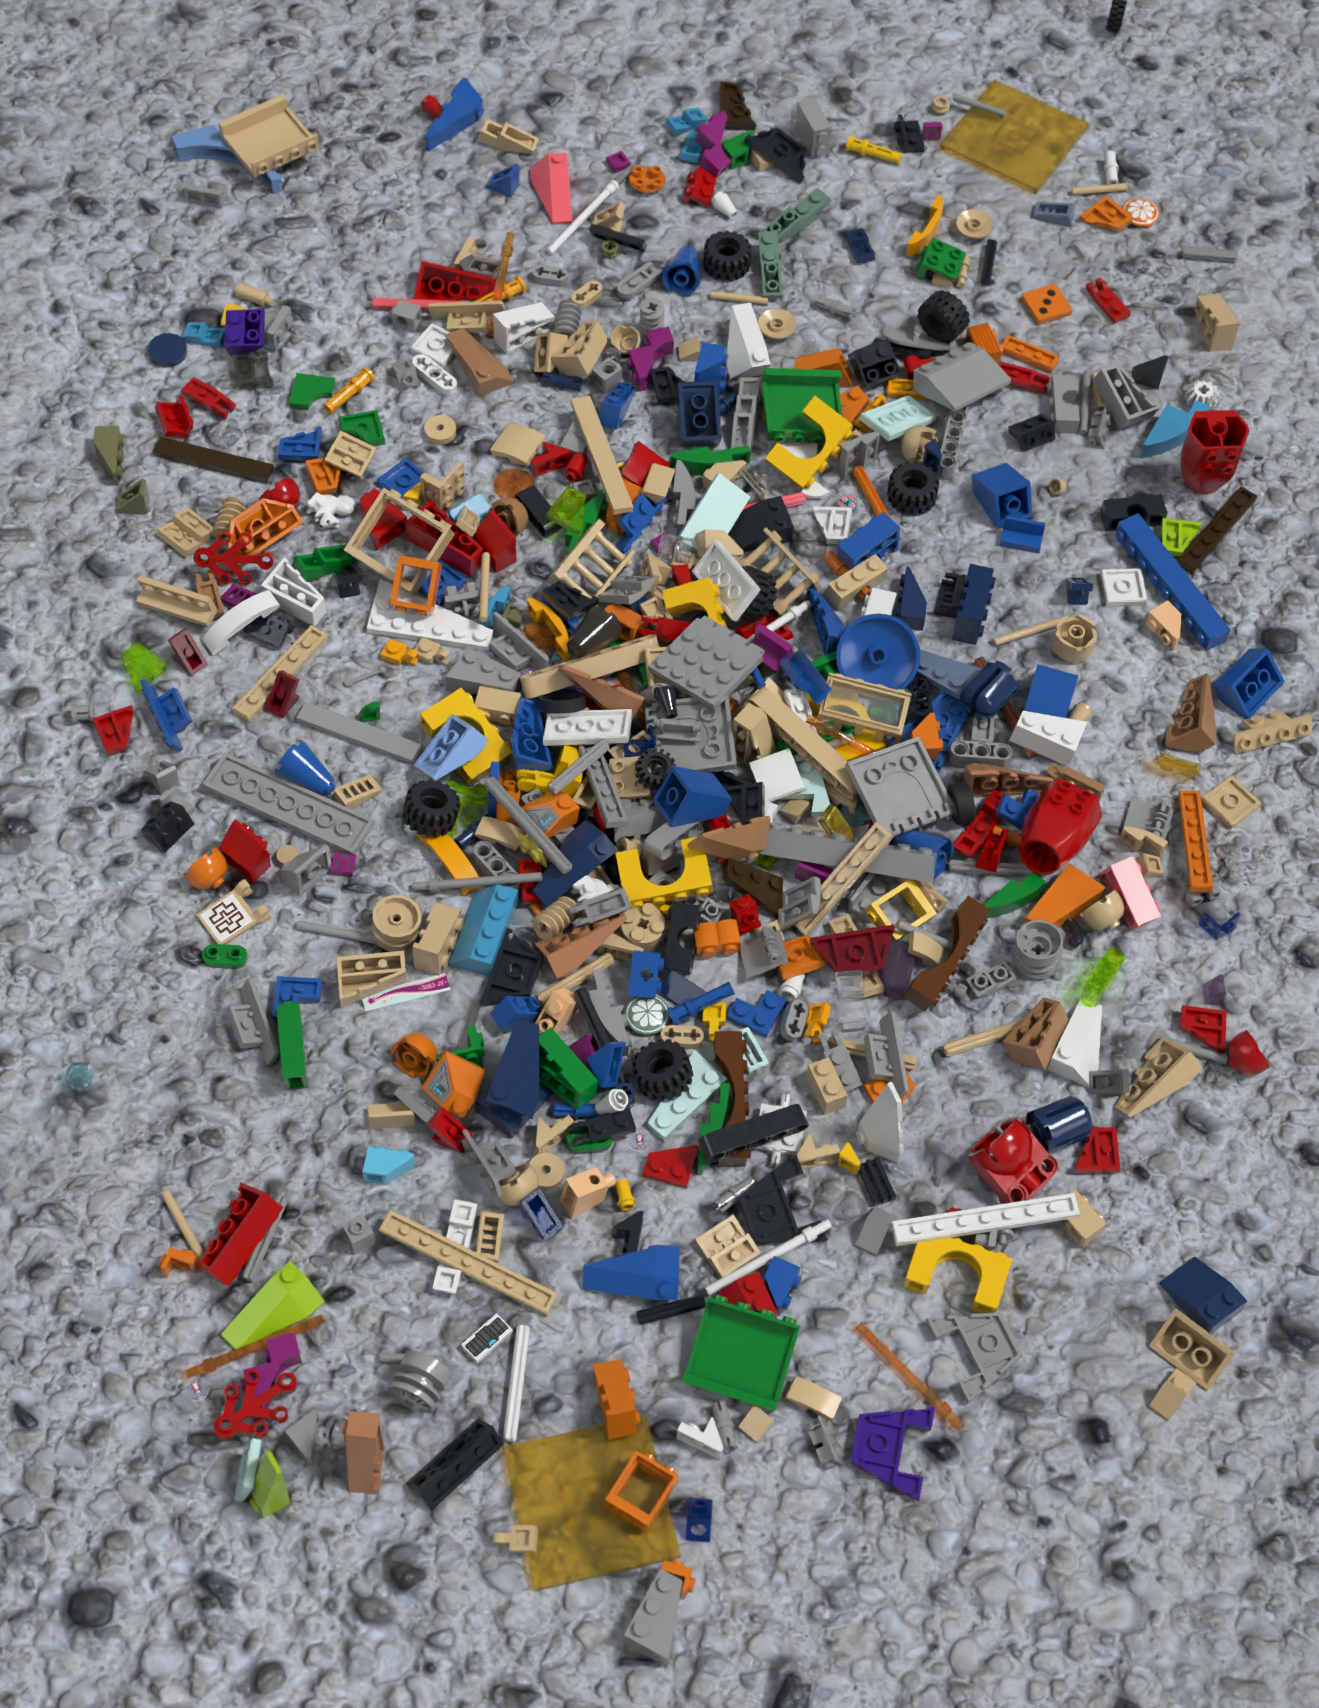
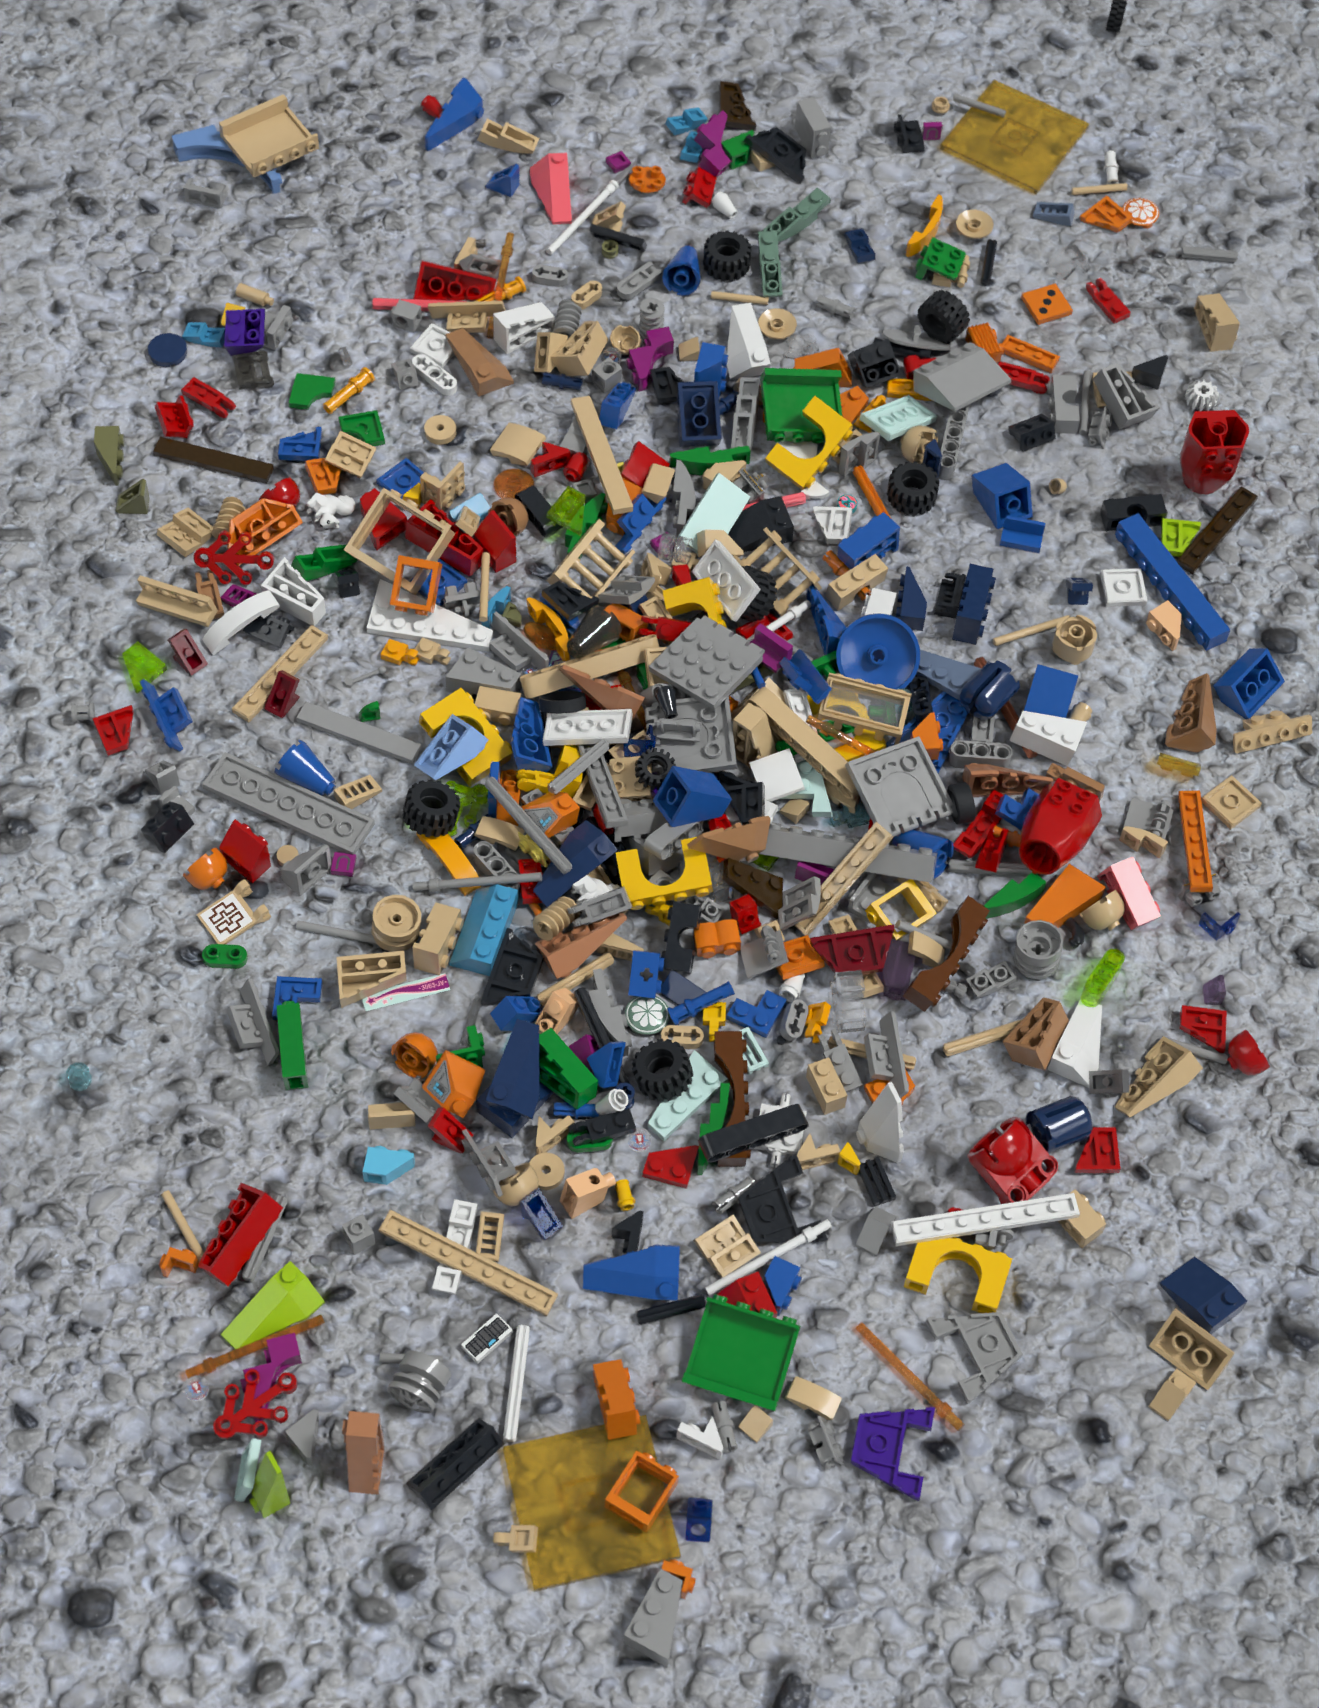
tan wheel [615,837,642,857] -> none
tan brick [620,903,665,952] -> none
clear yellow plate [818,805,855,839] -> none
yellow pin [846,135,902,165] -> none
tan slope [1135,853,1164,879] -> none
dark azure slope [1140,400,1210,458] -> none

